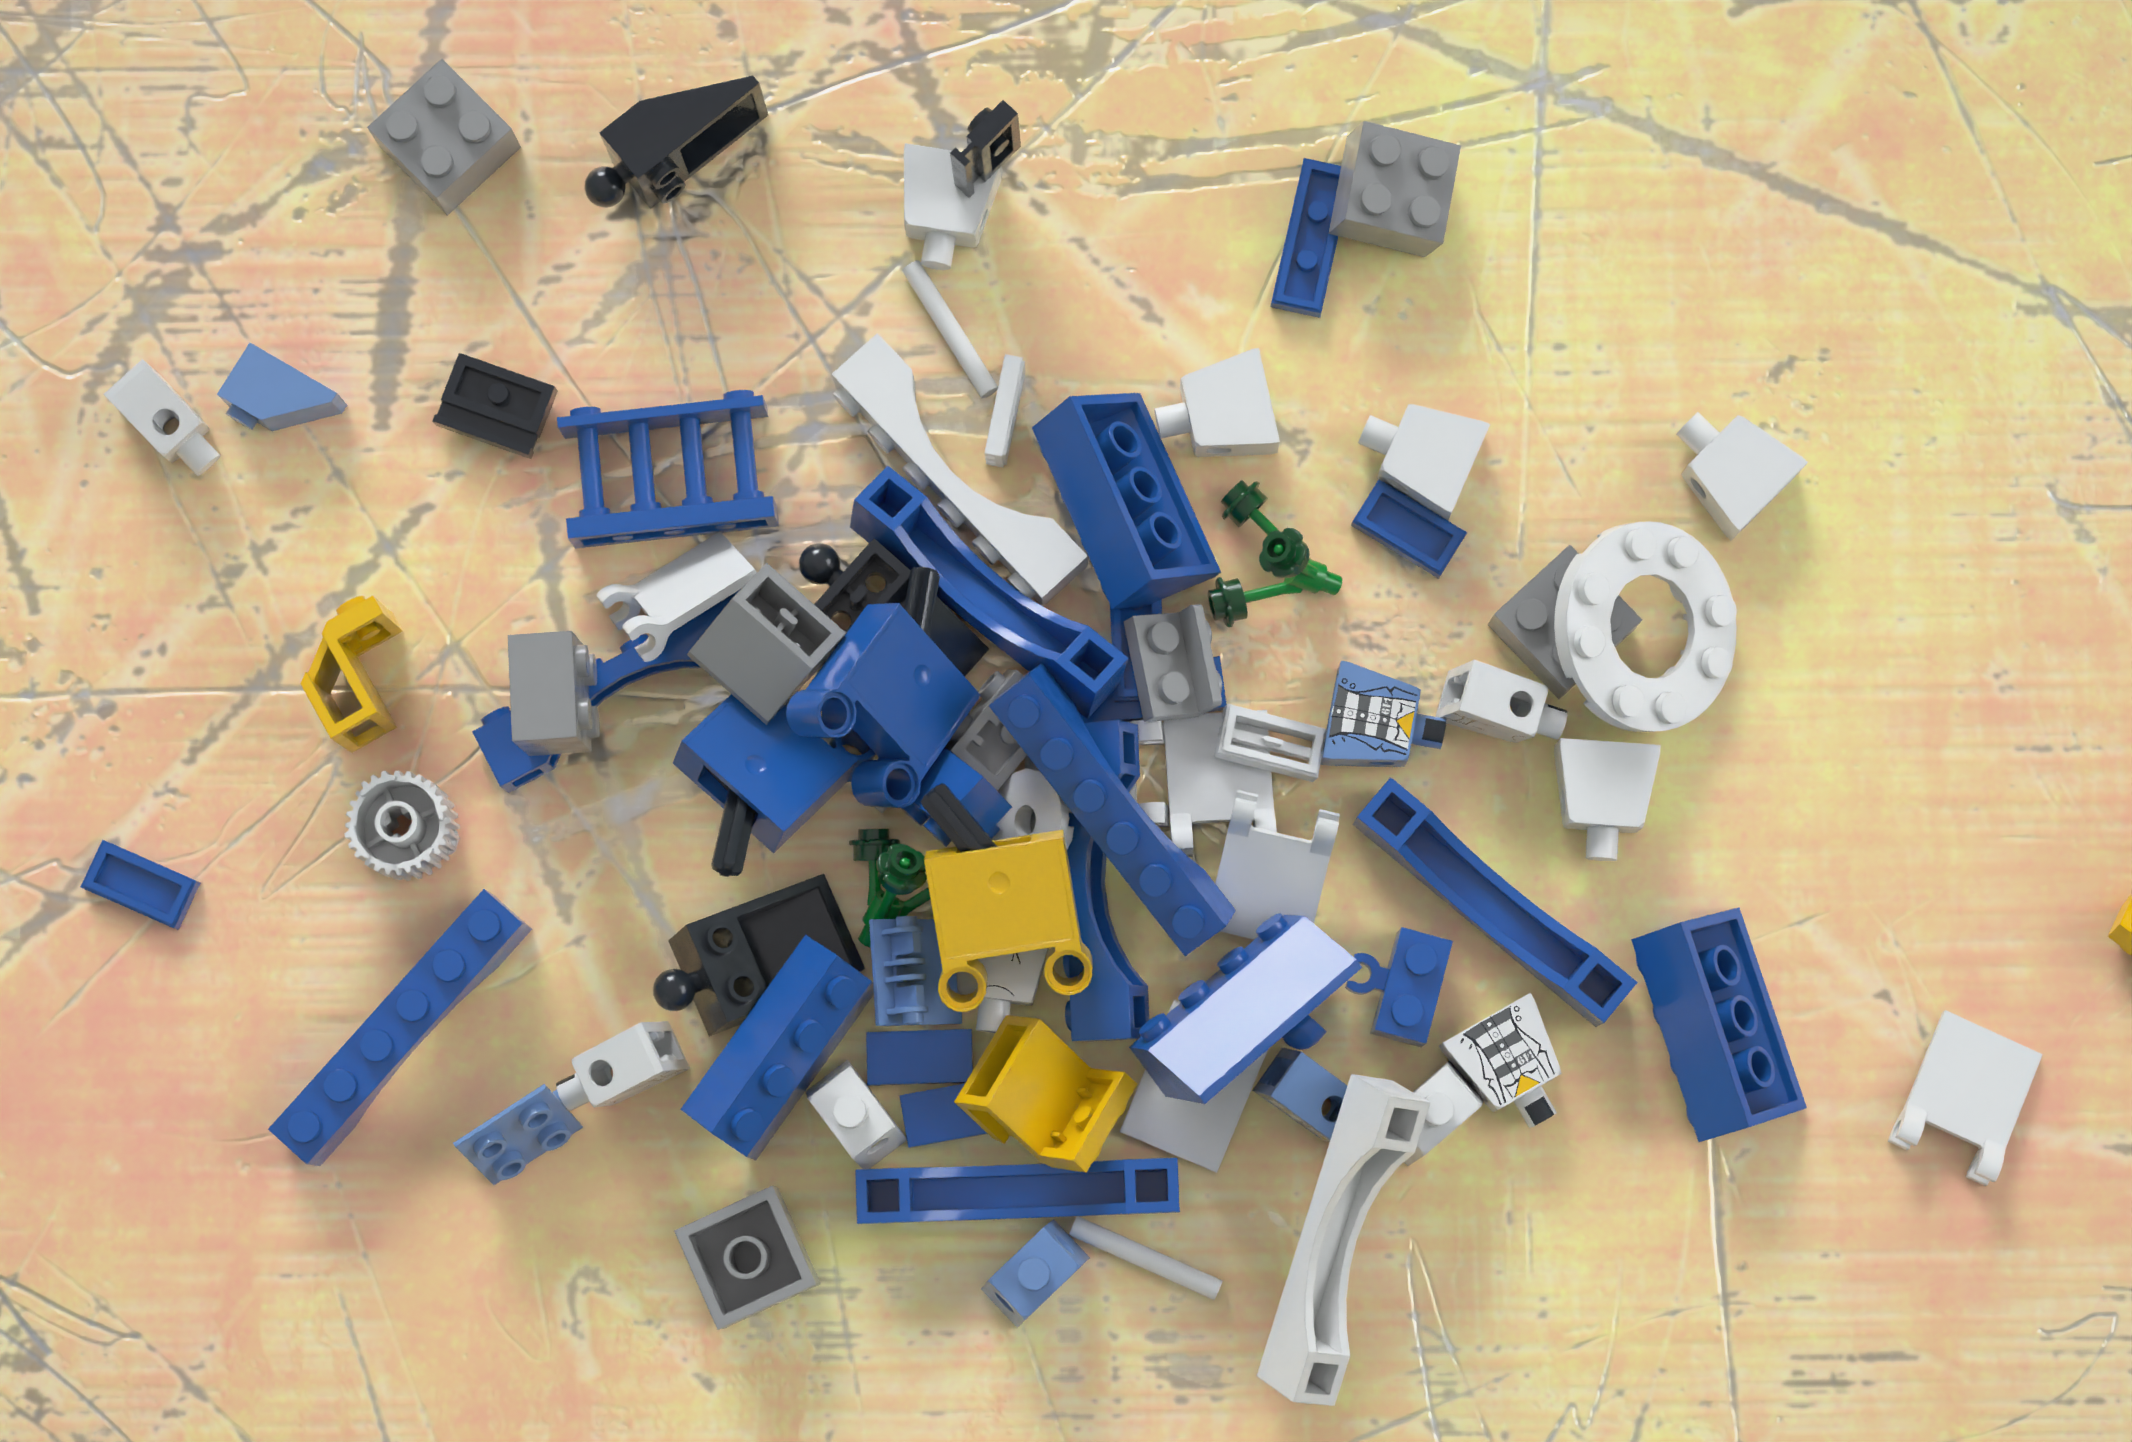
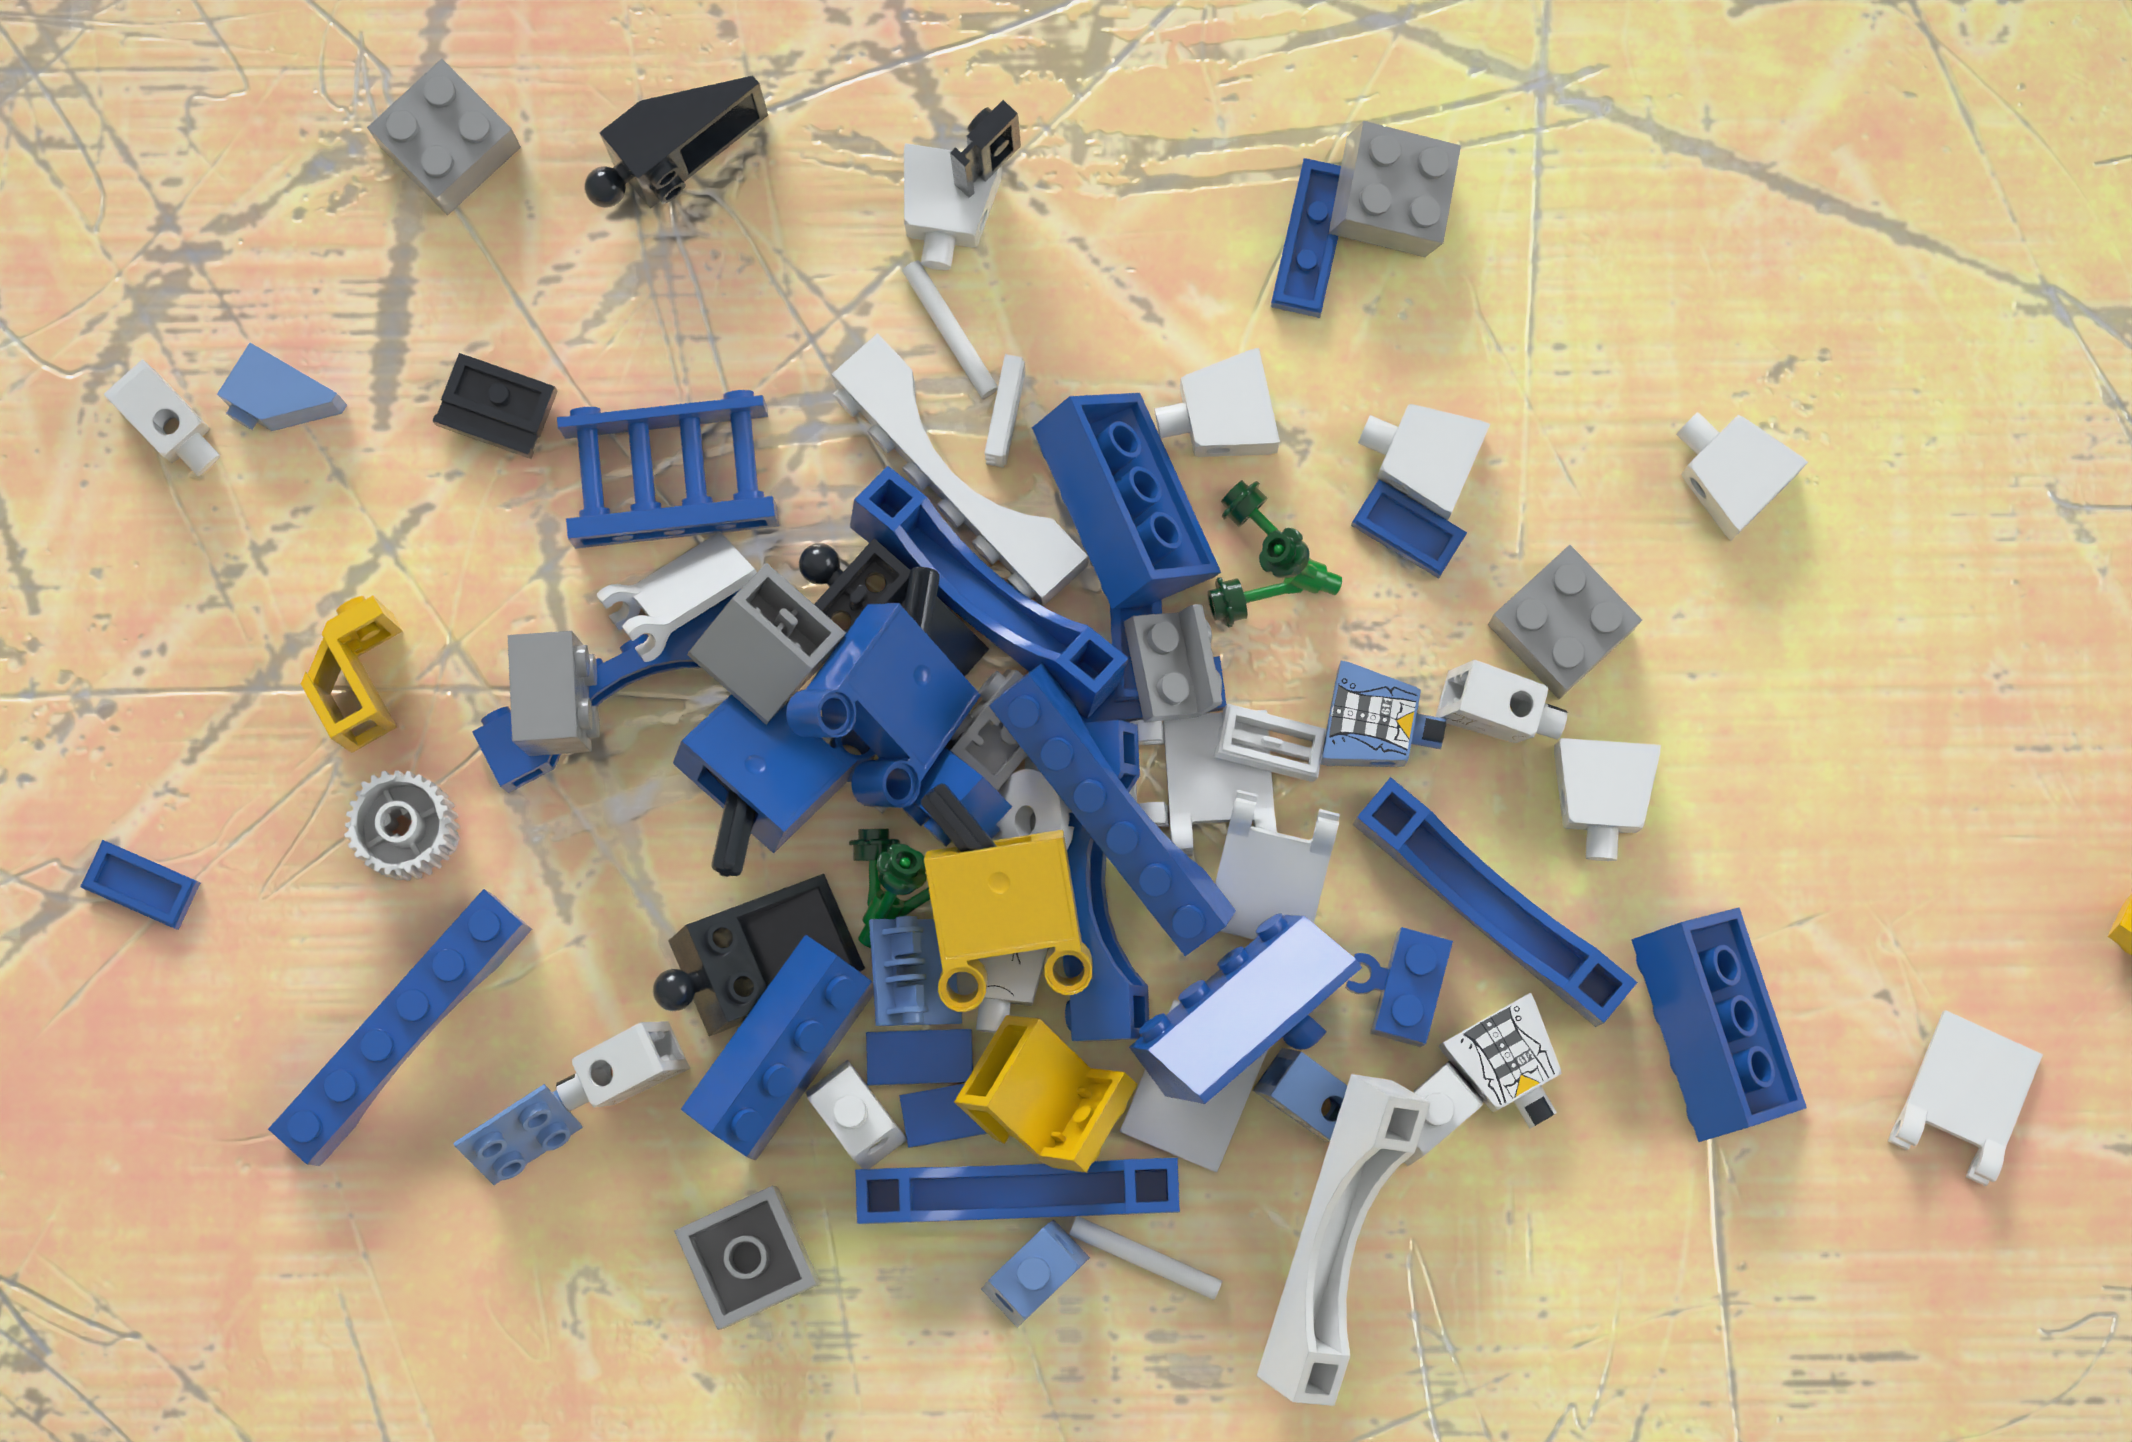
white plate [1554,521,1737,732] -> none

